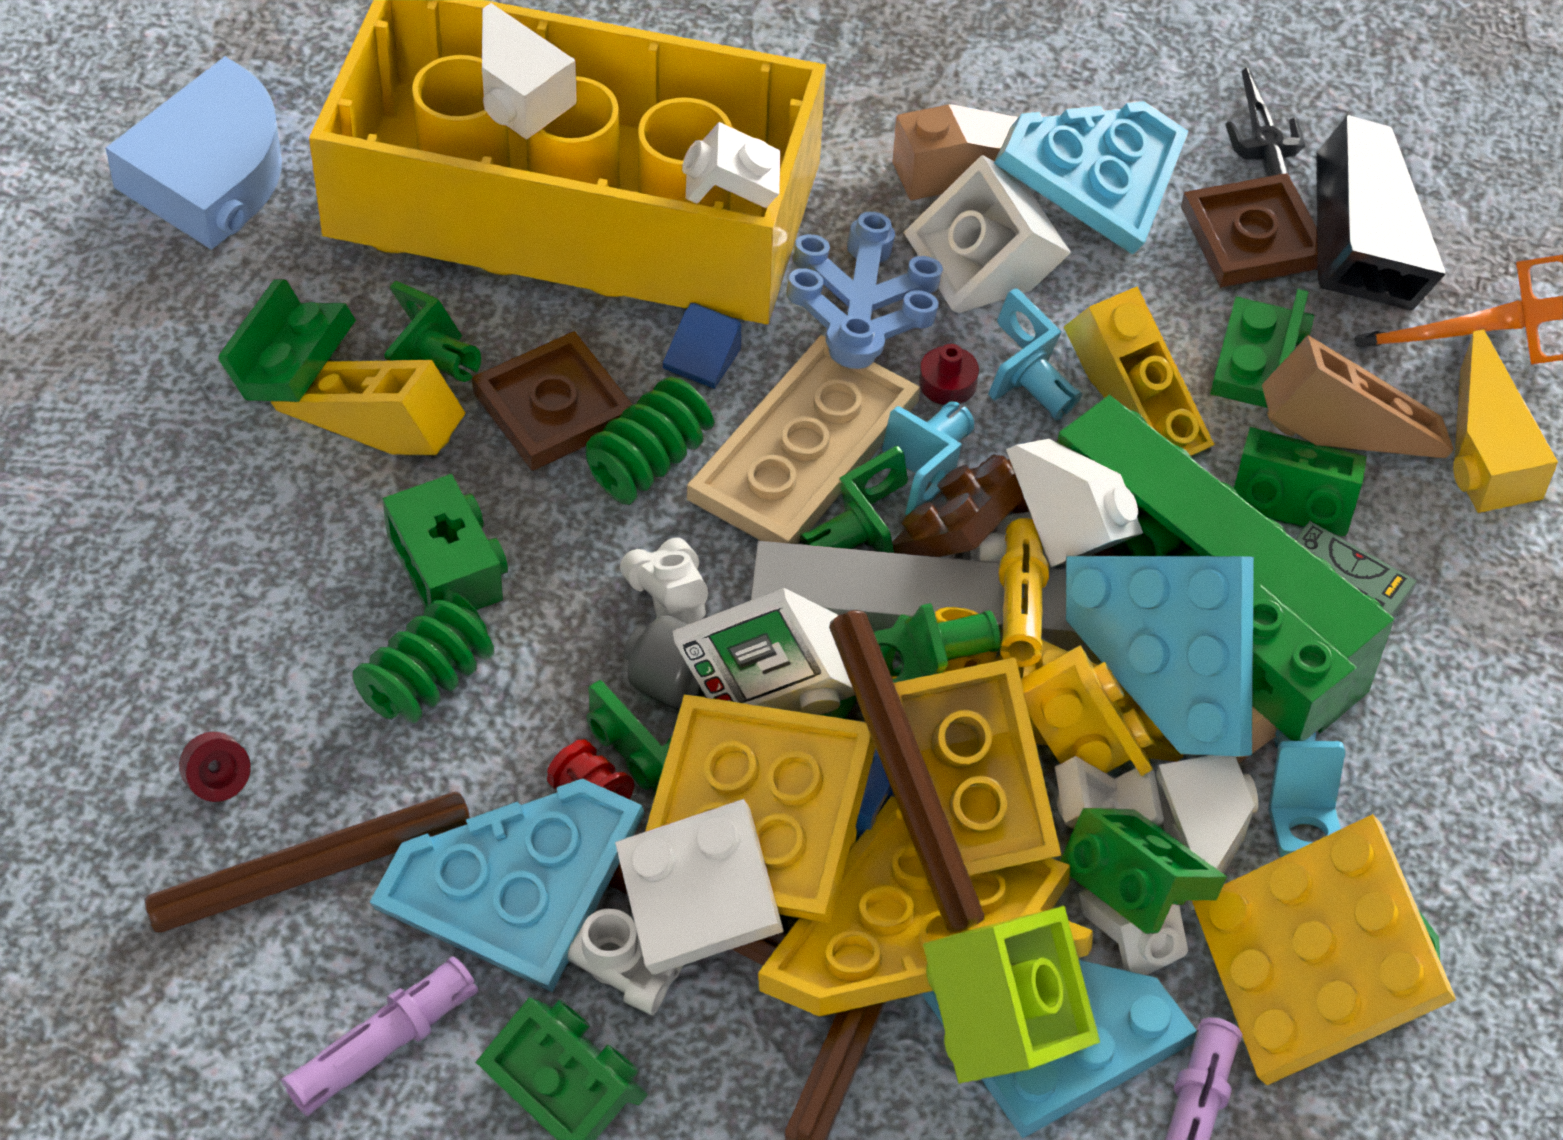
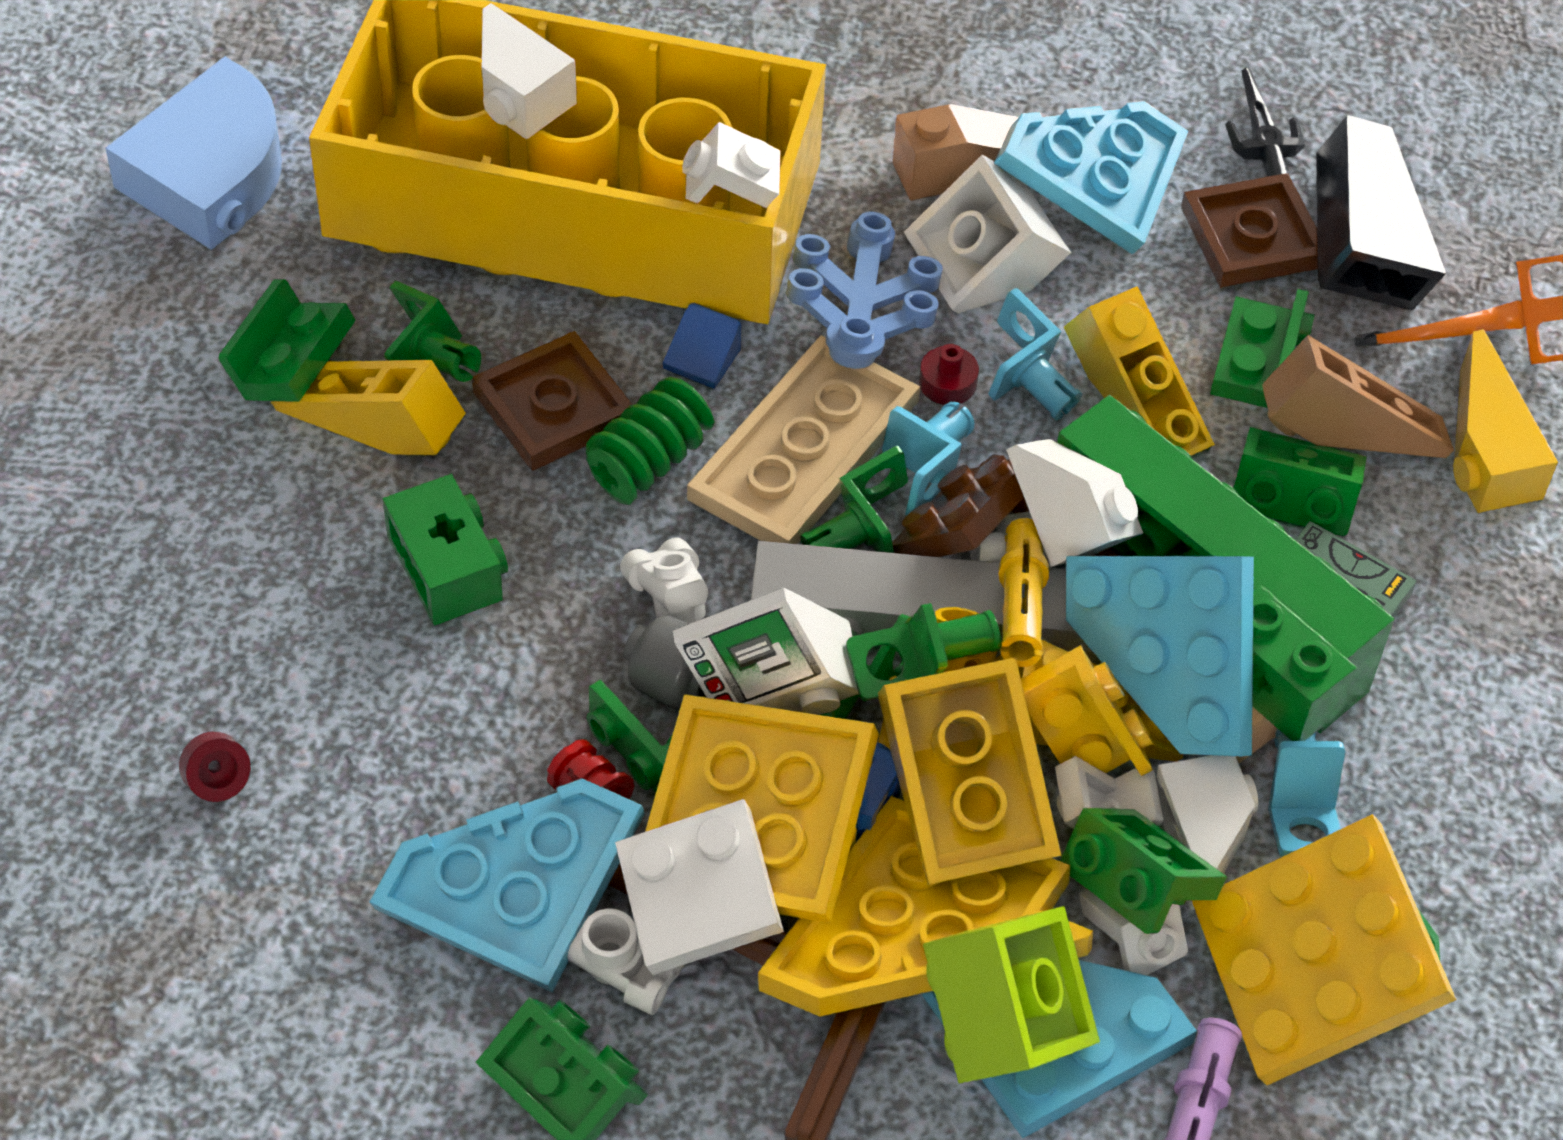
reddish brown axle [144,792,470,933] -> none
lavender pin [281,956,478,1116] -> none
green piece [352,589,495,724] -> none
reddish brown axle [829,610,984,932] -> none

